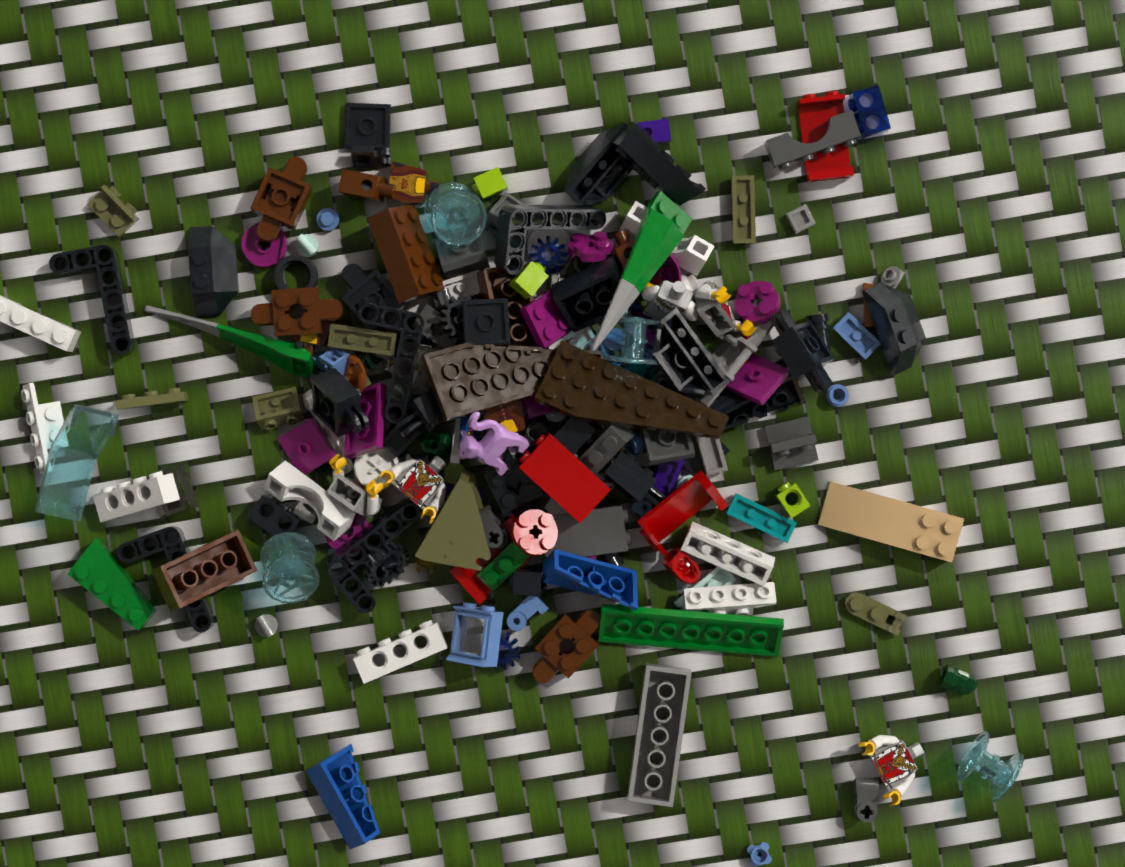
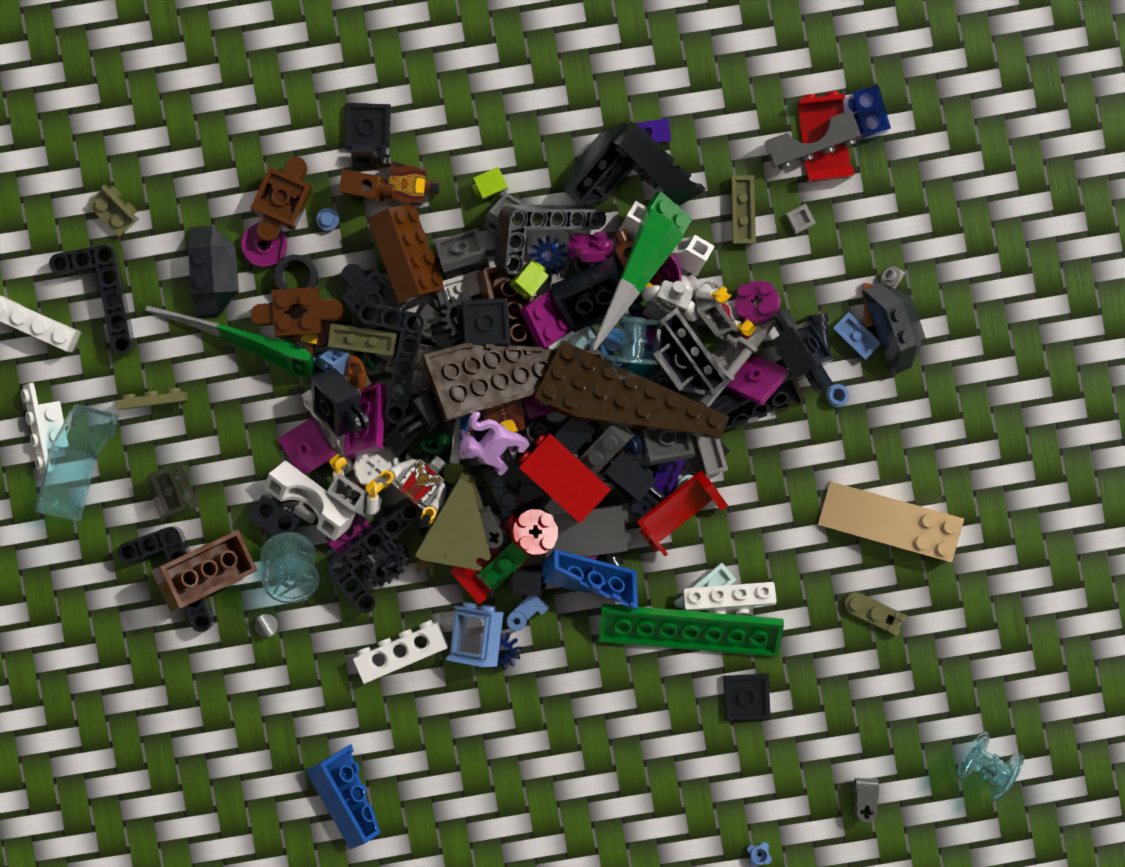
green wedge [67,537,157,631] -> none
white brick [93,471,180,523] -> none
olive bracket [252,387,305,430] -> none
light aqua plate [296,234,319,257] -> none
clear light blue piece [424,182,487,246] -> none
reddish brown brick [533,609,601,683] -> none
light grey brick [627,663,692,807] -> none
red rock [662,547,700,584] -> none
white brick [681,521,775,586] -> none
teal plate [726,493,797,543] -> none
dark grey bracket [764,416,819,470] -> none
lime brick [775,482,810,518] -> none
torso [859,735,925,807] -> none
dark green rock [938,664,978,695] -> none
none -> black tile [723,673,771,721]

